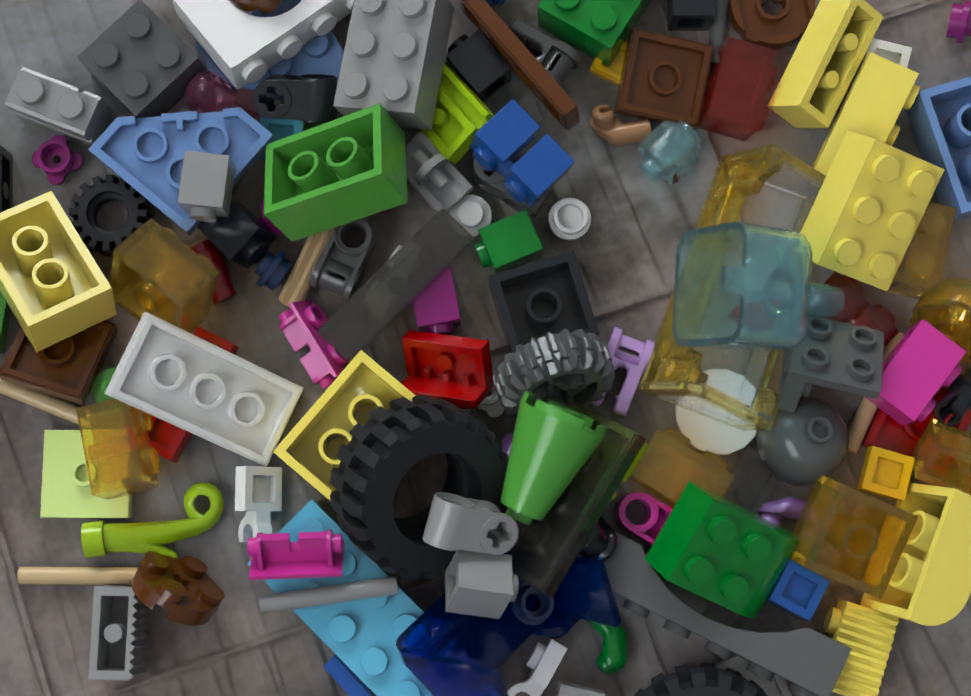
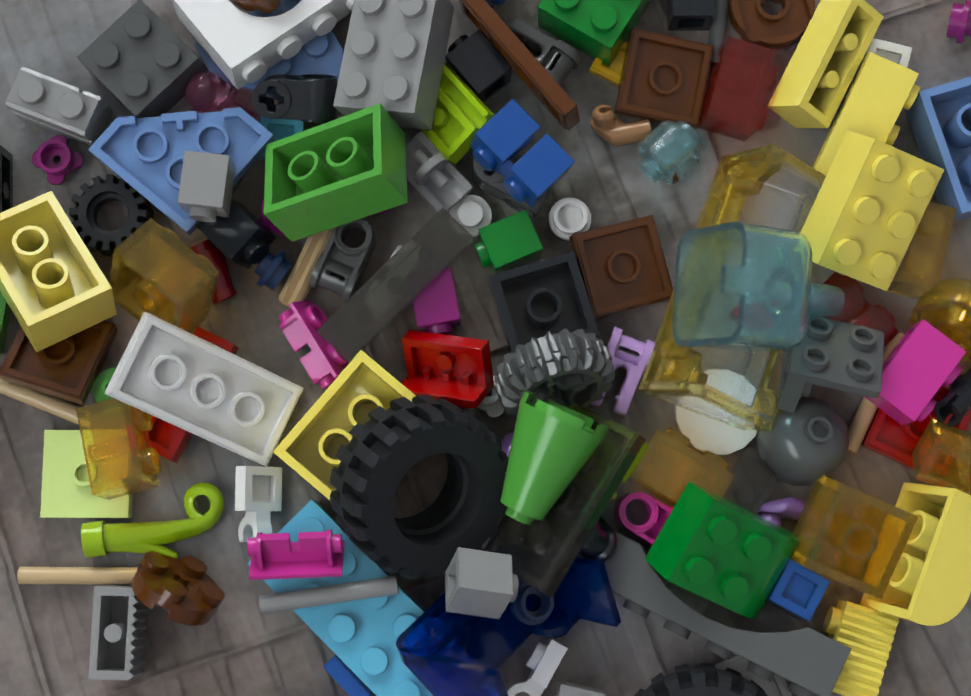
light grey piece [422,492,519,555] -> none
green arm [586,605,628,675] -> none
yellow tile [857,446,915,501] -> none
none -> reddish brown plate [569,215,675,319]

